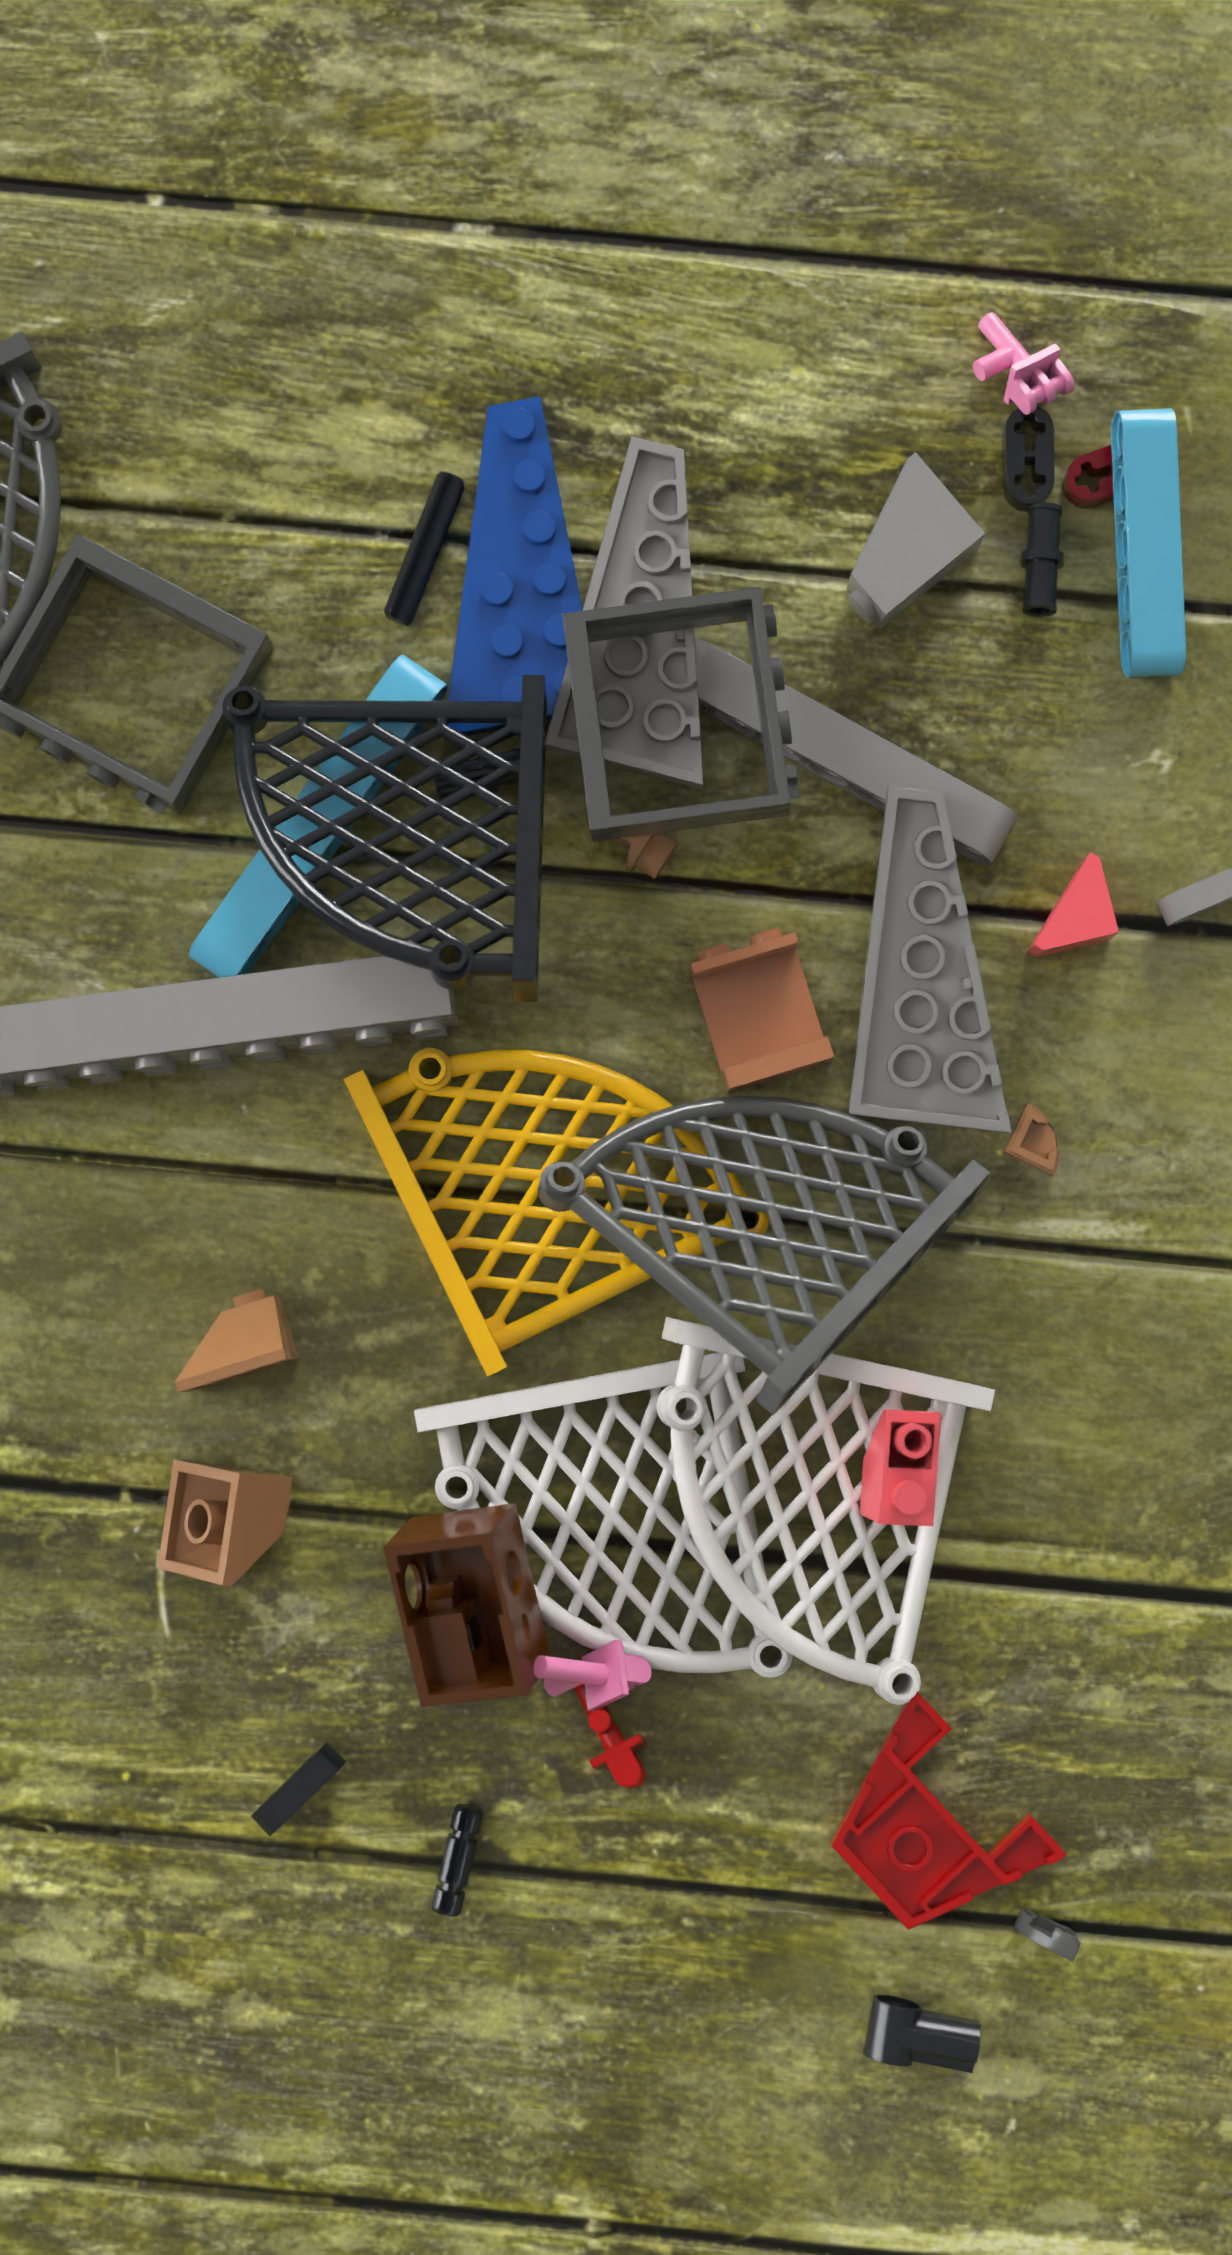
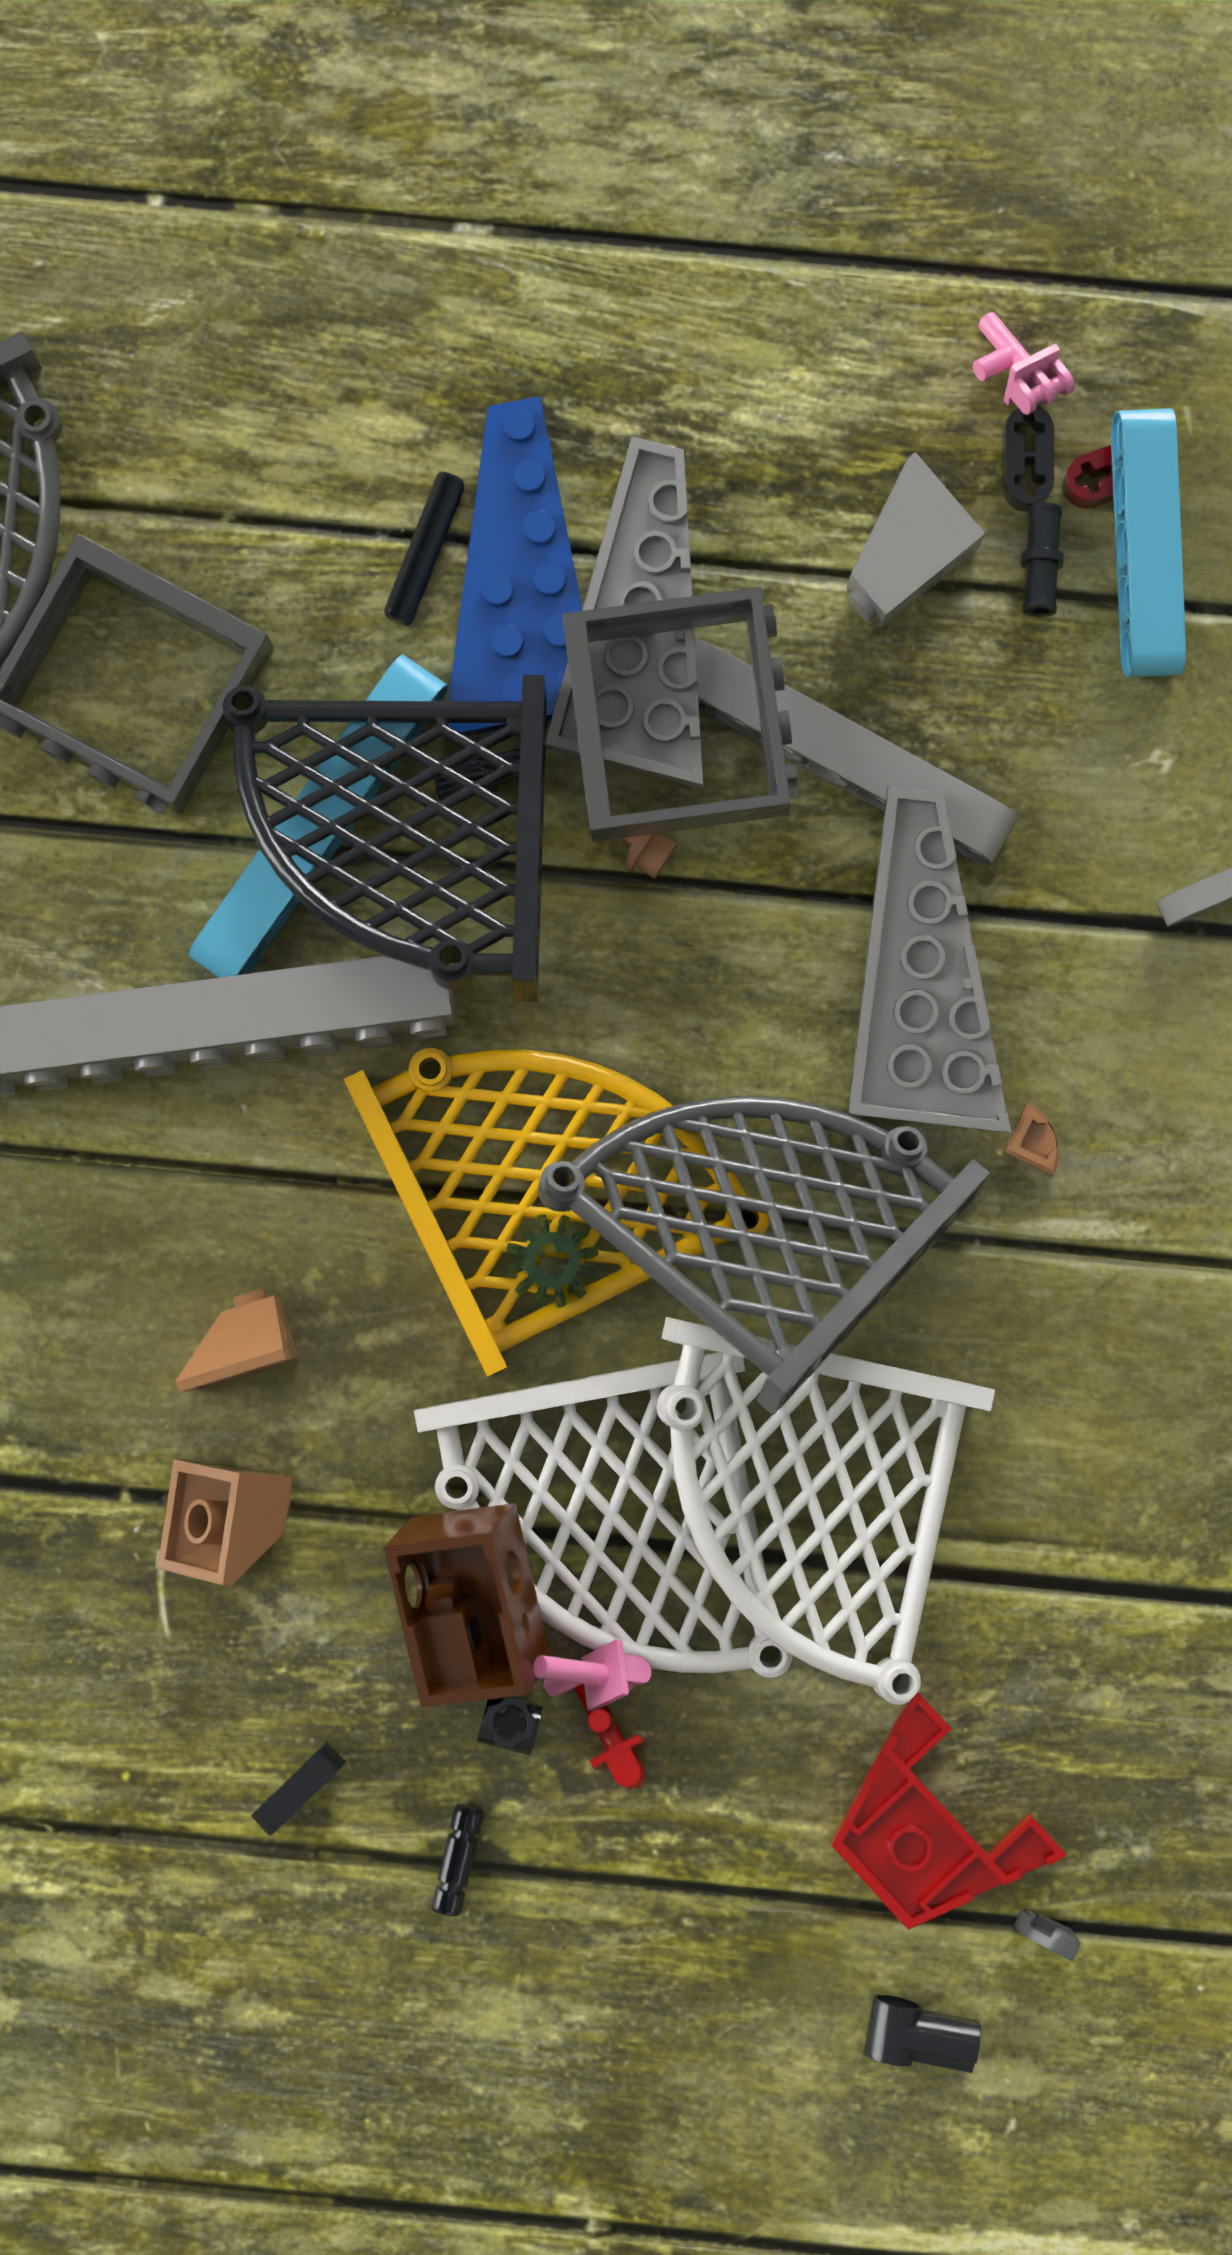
nougat panel [689,928,834,1094] -> none
coral slope [860,1409,941,1526] -> none
coral slope [1027,852,1119,958] -> none
none -> black piece [477,1697,543,1756]
none -> clear green gear [505,1214,599,1308]

